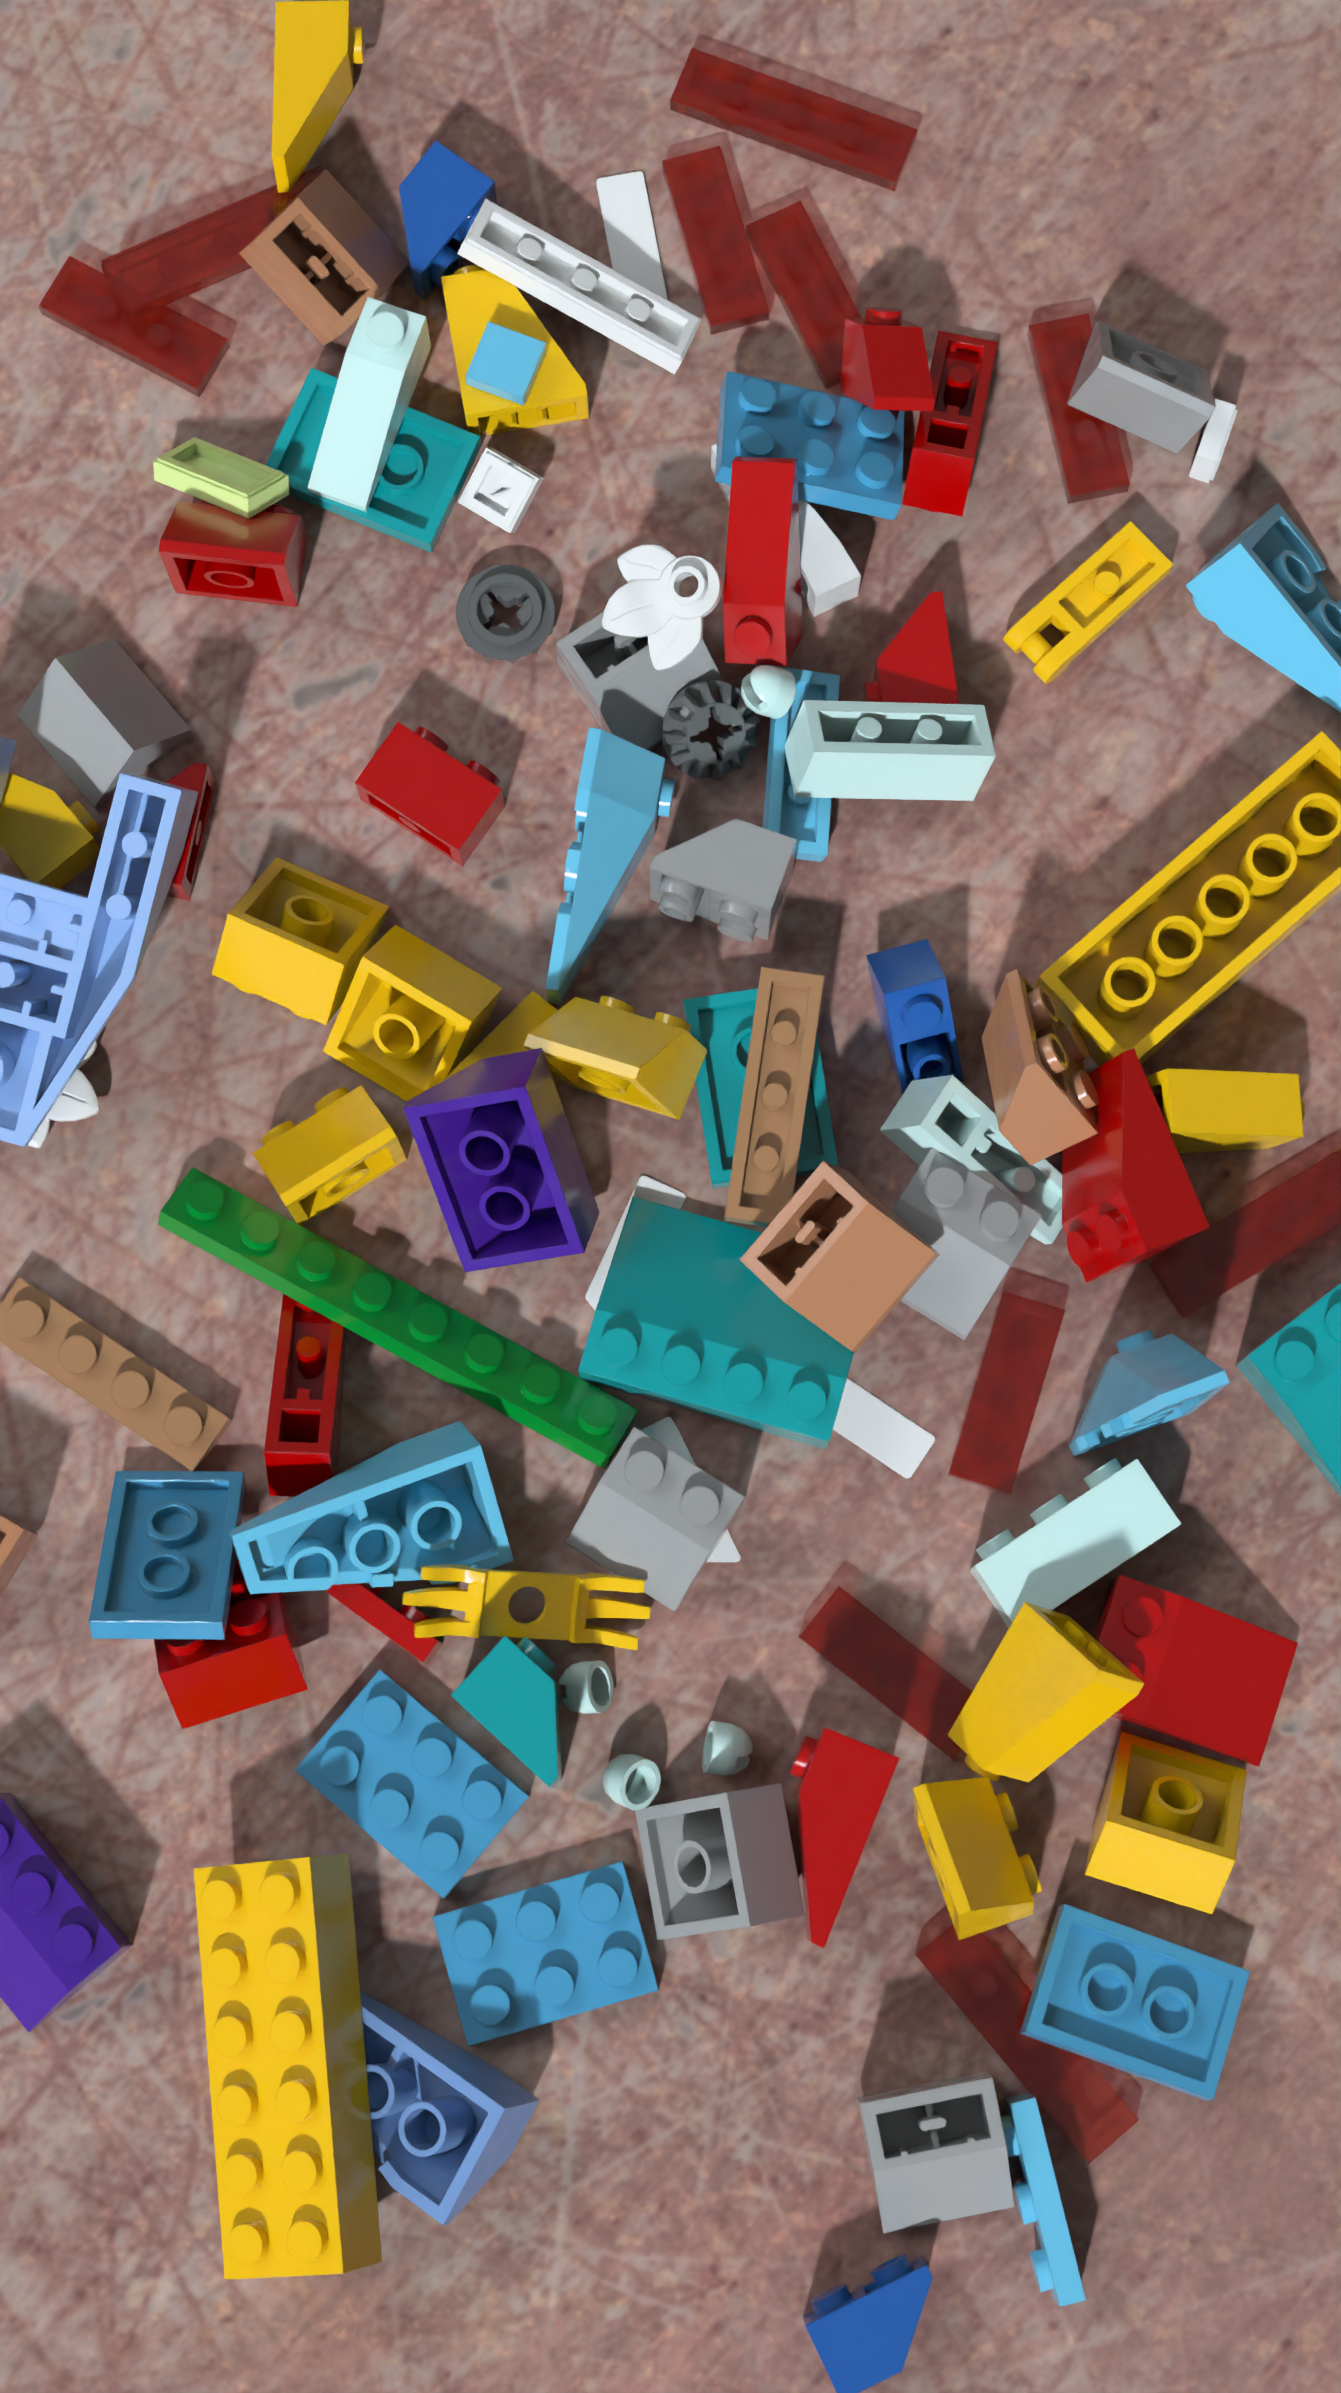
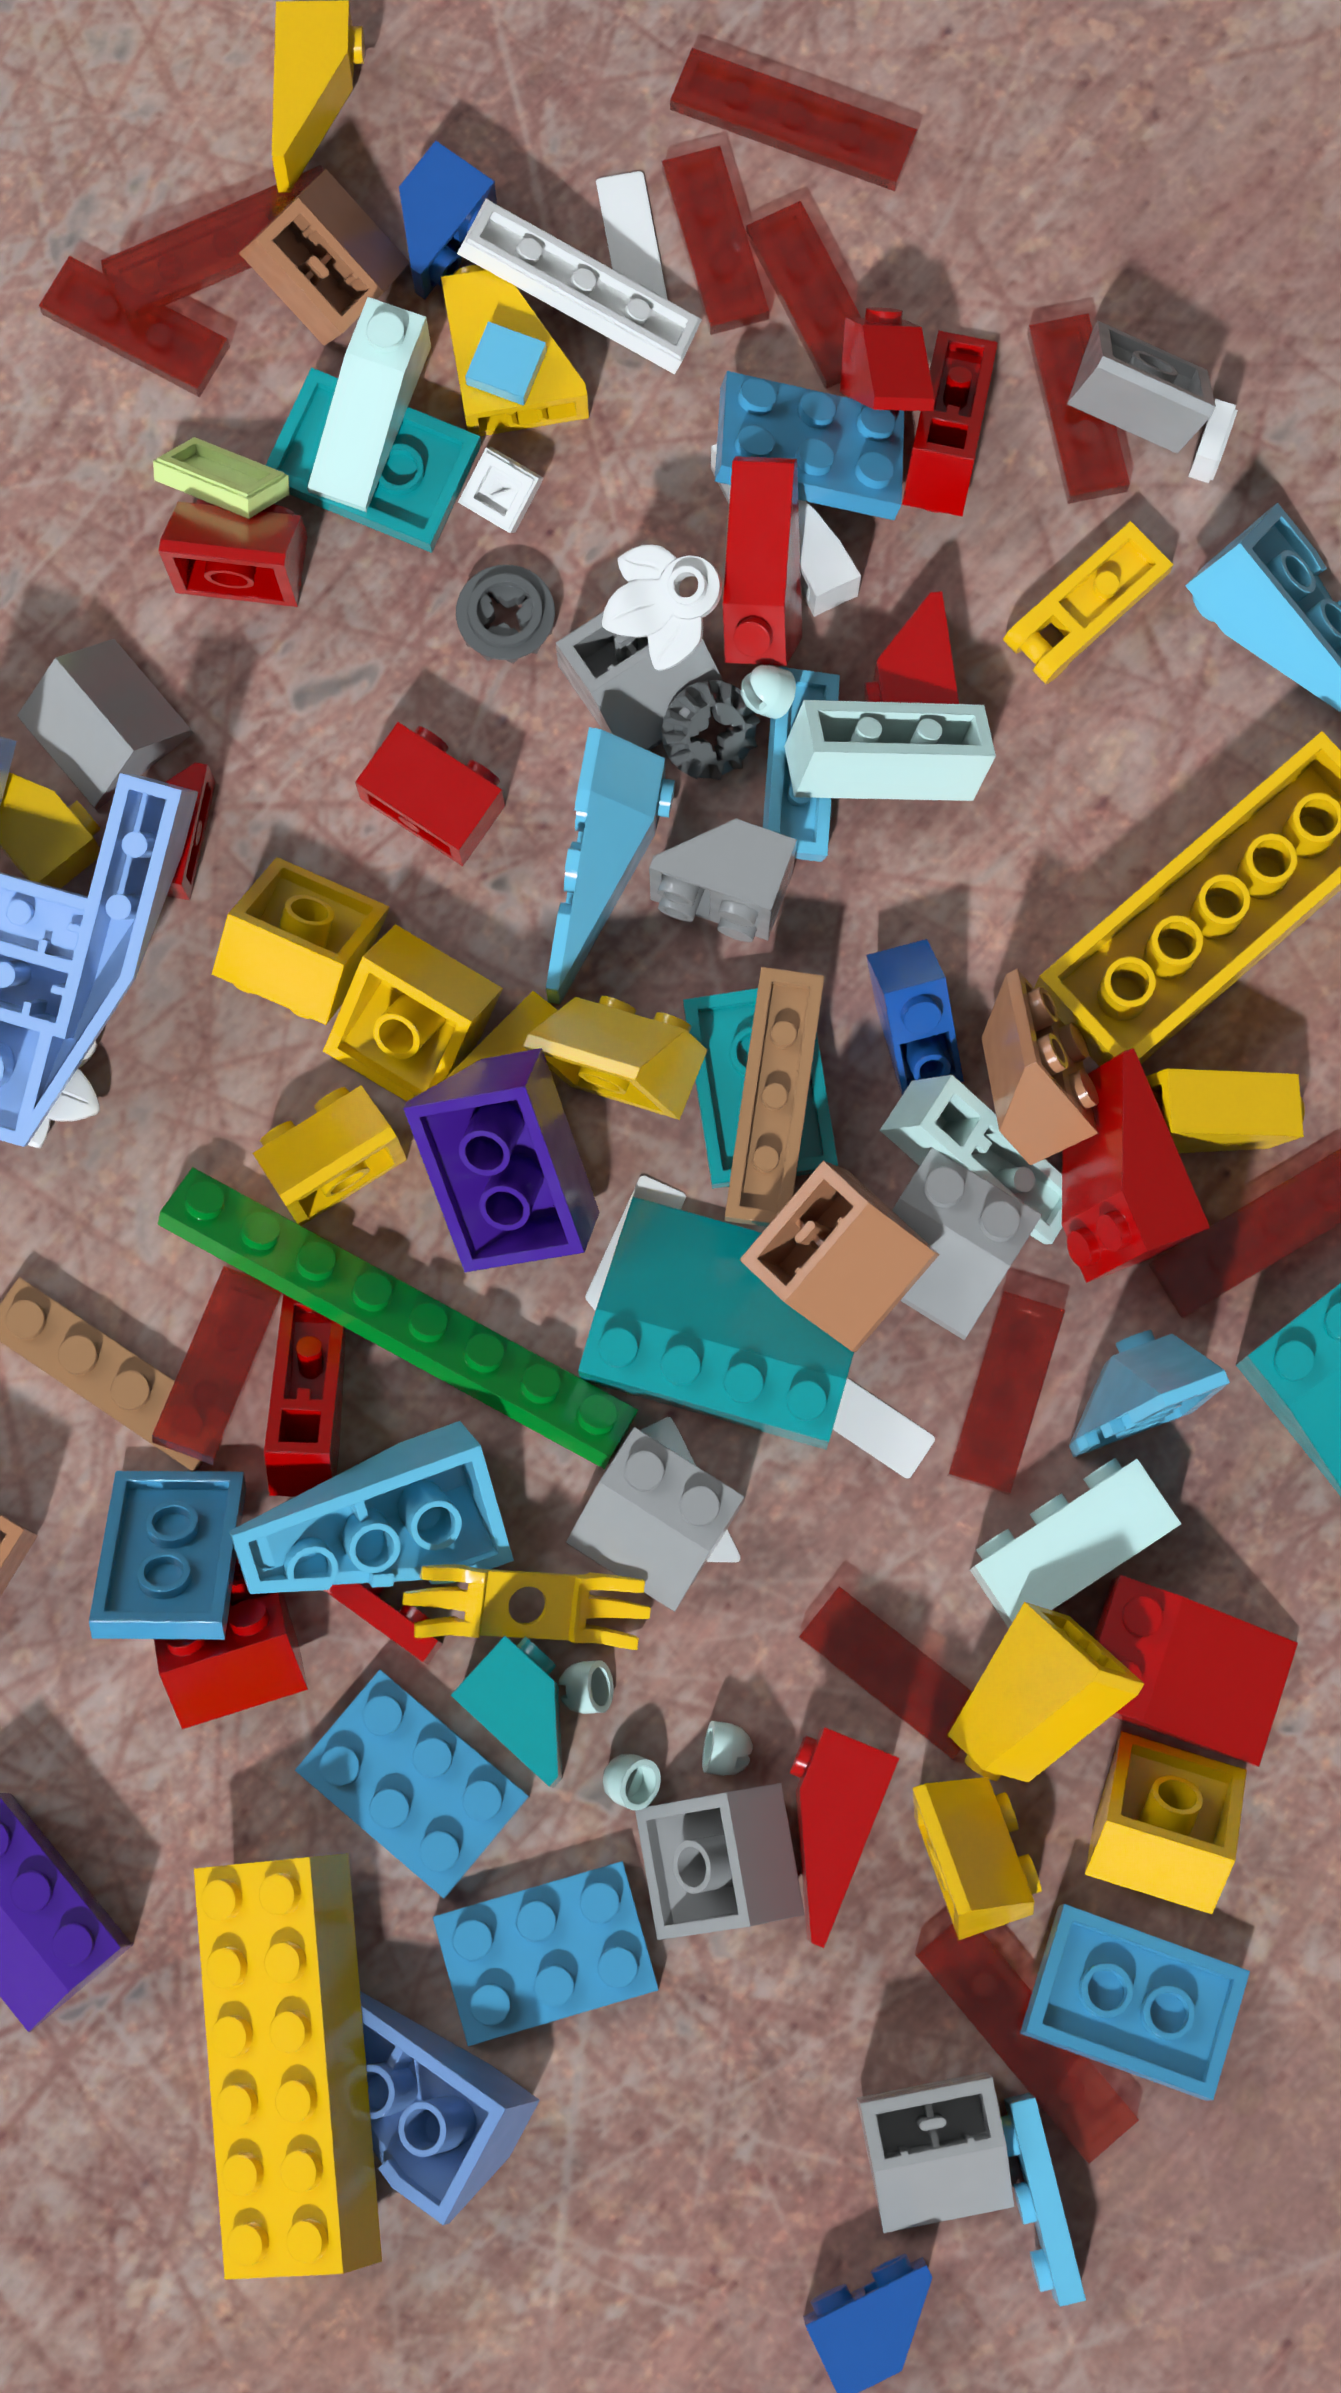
none -> clear red tile [152,1266,283,1465]

